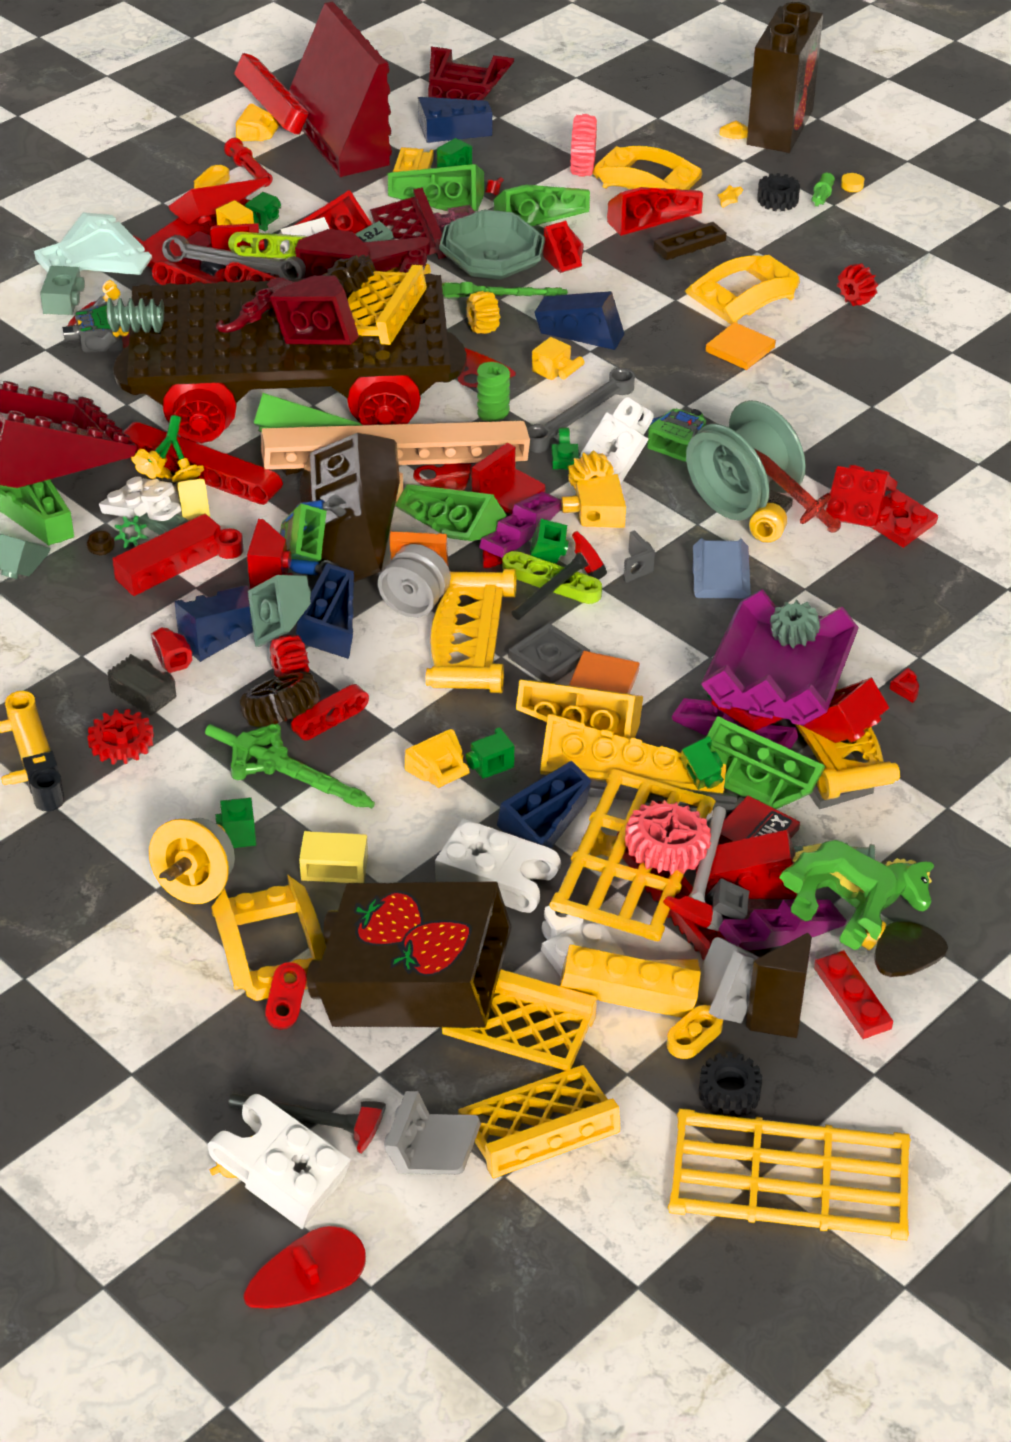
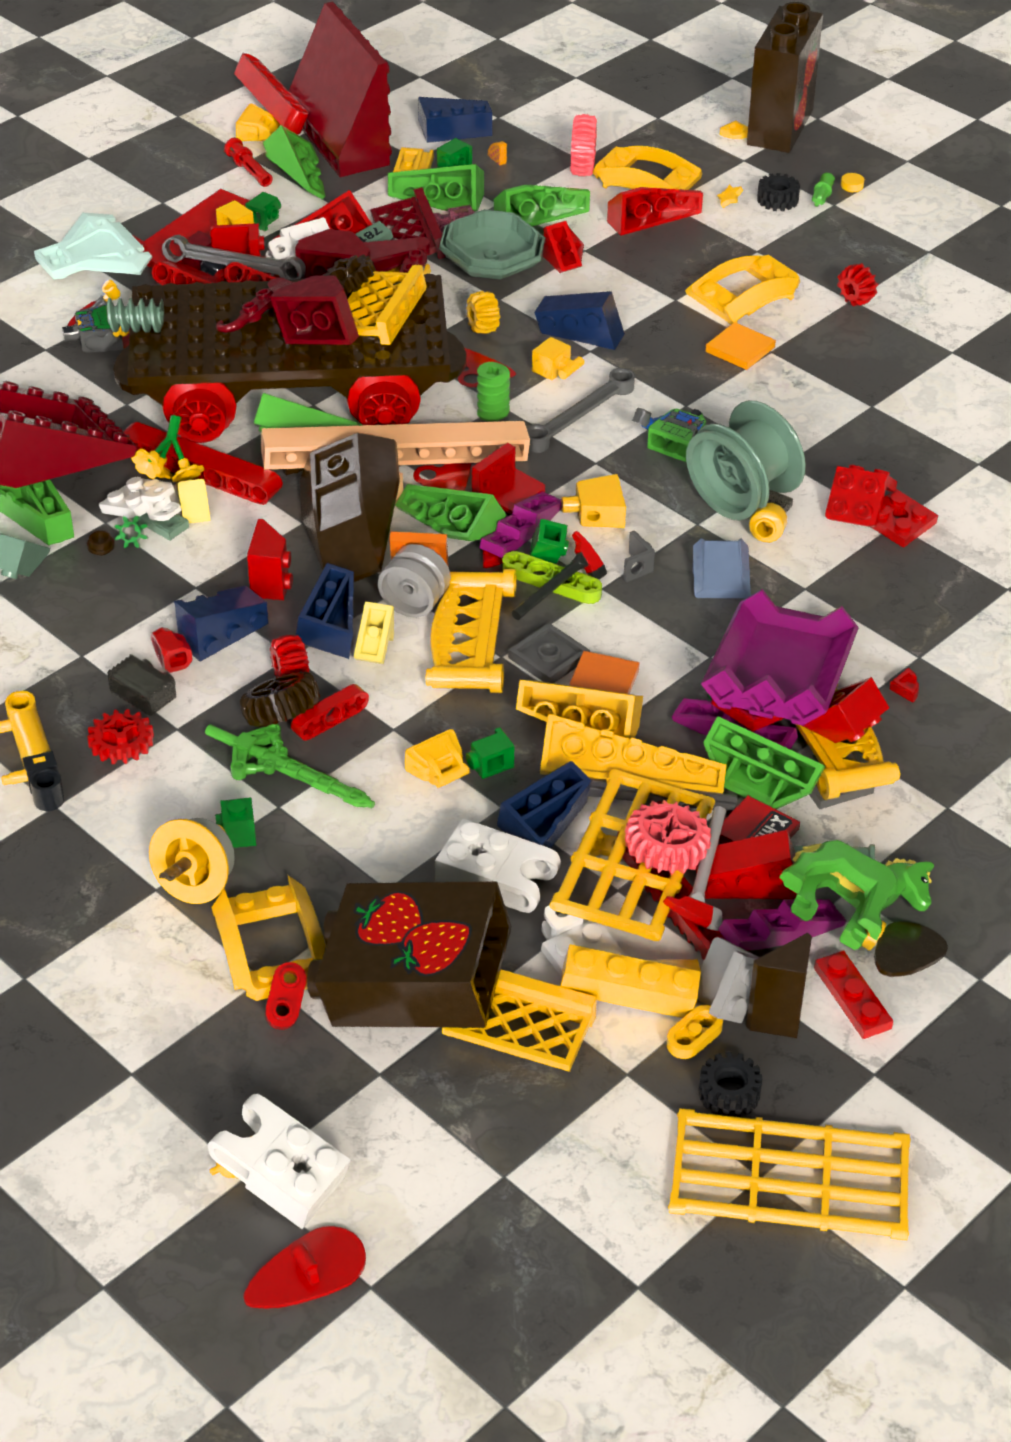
sand green brick [40,266,85,315] -> none
red hinge [112,513,244,596] -> none
red wedge [169,178,270,226] -> none
yellow tile [194,165,230,189] -> none
lime beam [228,232,308,259] -> none
pearl dark grey piece [229,1093,386,1154] -> none
sand green slope [248,575,311,647] -> none
bright green torso [280,495,346,575] -> none
light yellow piece [299,831,368,883] -> none
light grey bracket [384,1091,481,1175] -> none
dark red wedge [428,46,514,100] -> none
bright green bar [442,282,568,299] -> none
yellow fence [458,1065,620,1179] -> none
red hand [485,177,504,196] -> none
green plate [551,428,579,469] -> none
yellow gear [568,450,614,491] -> none
white plate [579,397,654,484] -> none
dark brown plate [653,222,727,260] -> none
green brick [680,736,724,790] -> none
dark grey panel [705,878,749,920] -> none
clear red sword [754,448,841,533] -> none
sand green gear [770,600,820,649] -> none
none -> bright green wedge [263,125,325,199]
none -> light yellow slope [354,601,394,664]
none -> light orange tile [488,141,507,166]

